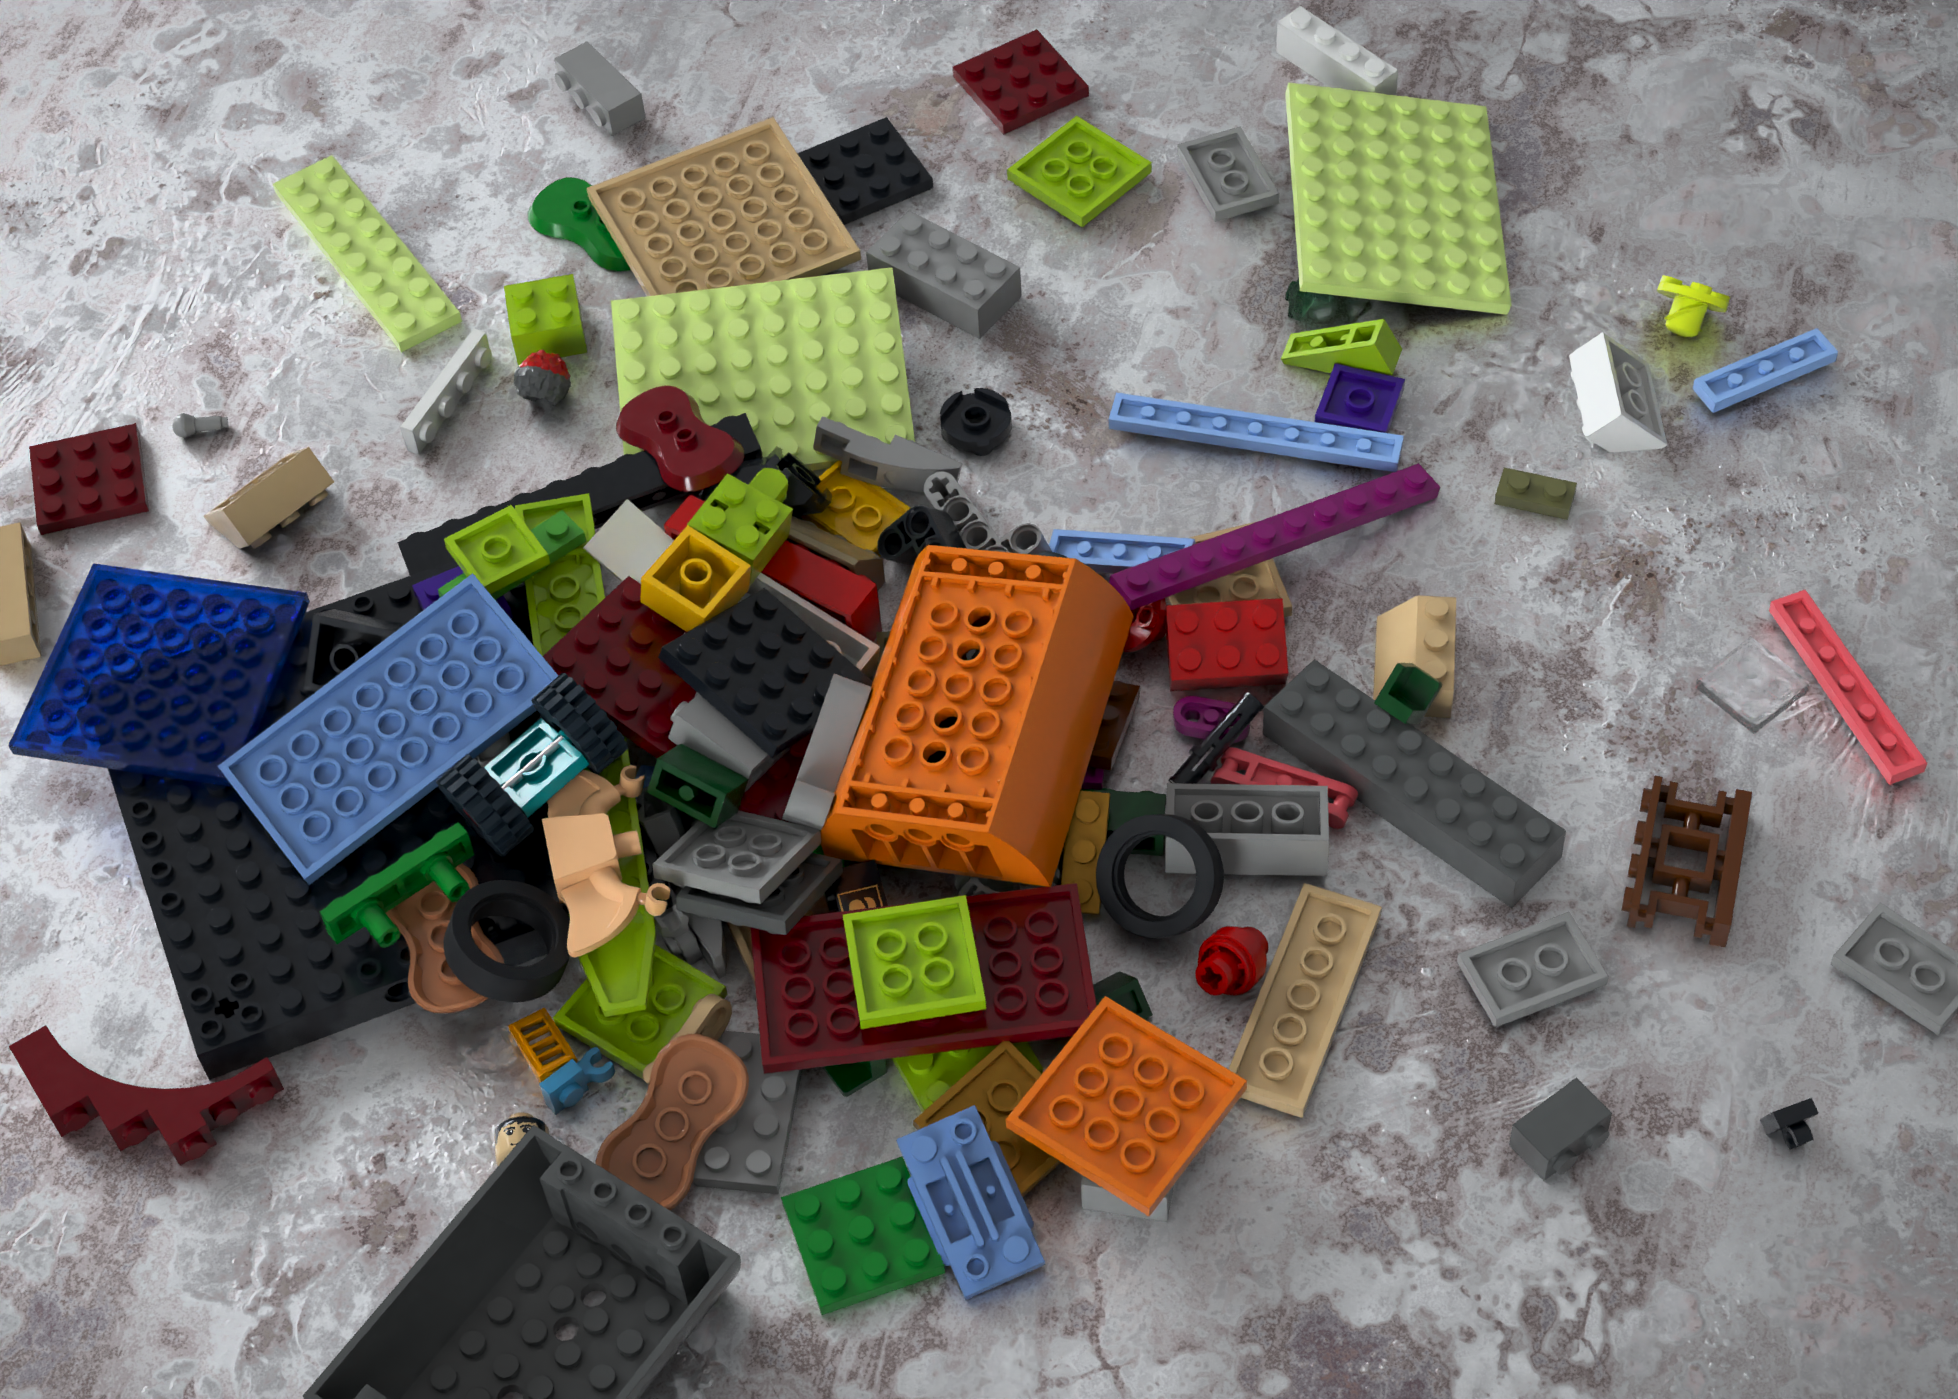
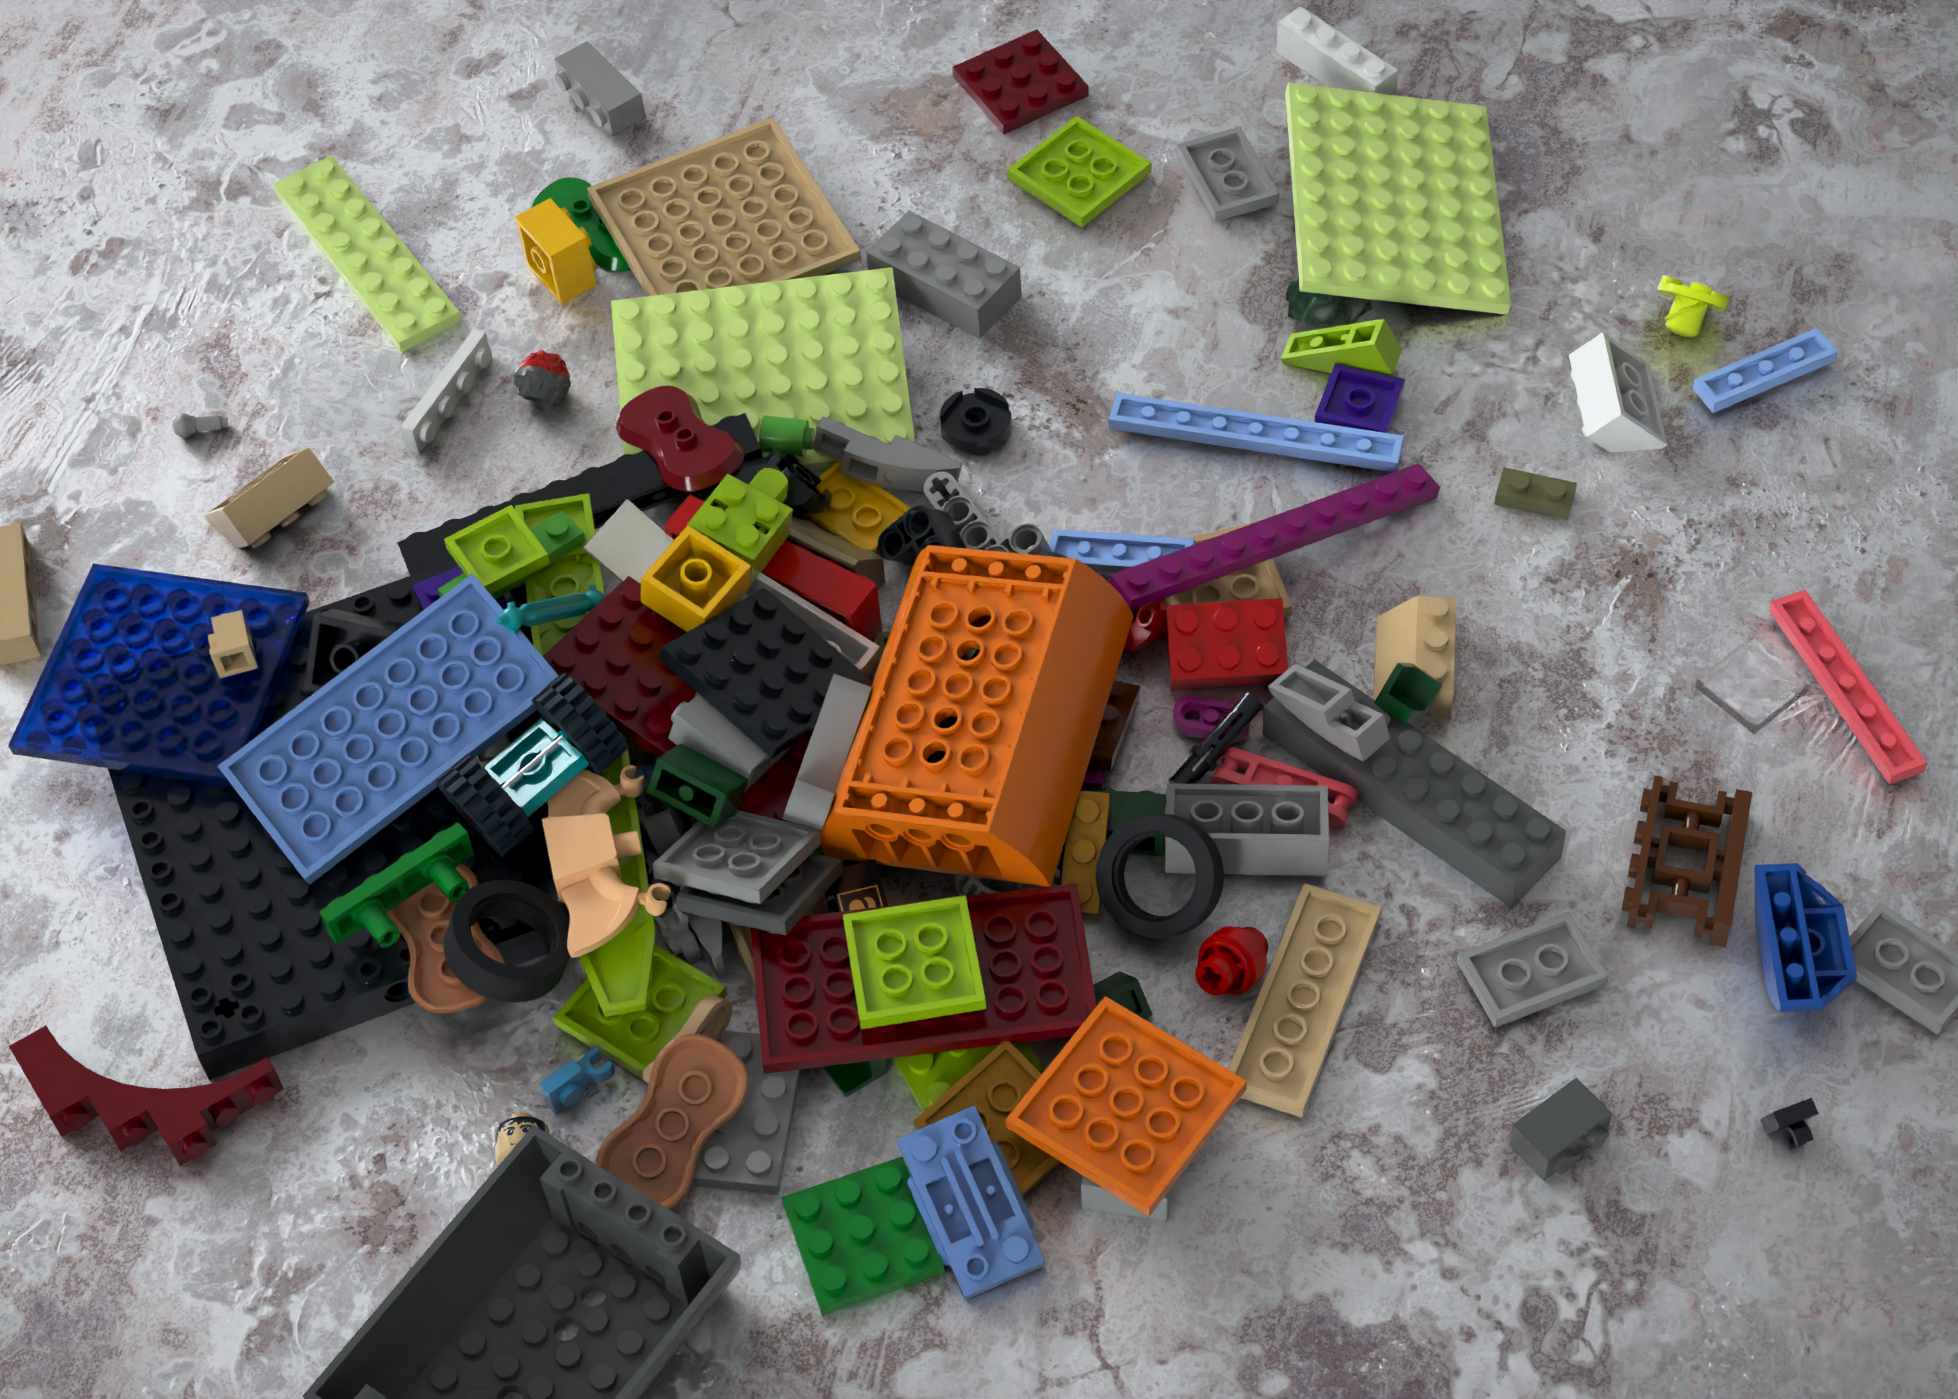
dark red plate [29,423,149,535] -> none
lime brick [504,274,588,365] -> none
light orange slope [508,1007,578,1083] -> none
black plate [797,117,934,225] -> none
none -> tan brick [208,610,258,678]
none -> teal wheel [496,585,607,635]
none -> yellow brick [515,198,597,305]
none -> bright green brick [759,415,815,456]
none -> light grey slope [1268,664,1390,762]
none -> blue wedge [1754,863,1857,1012]

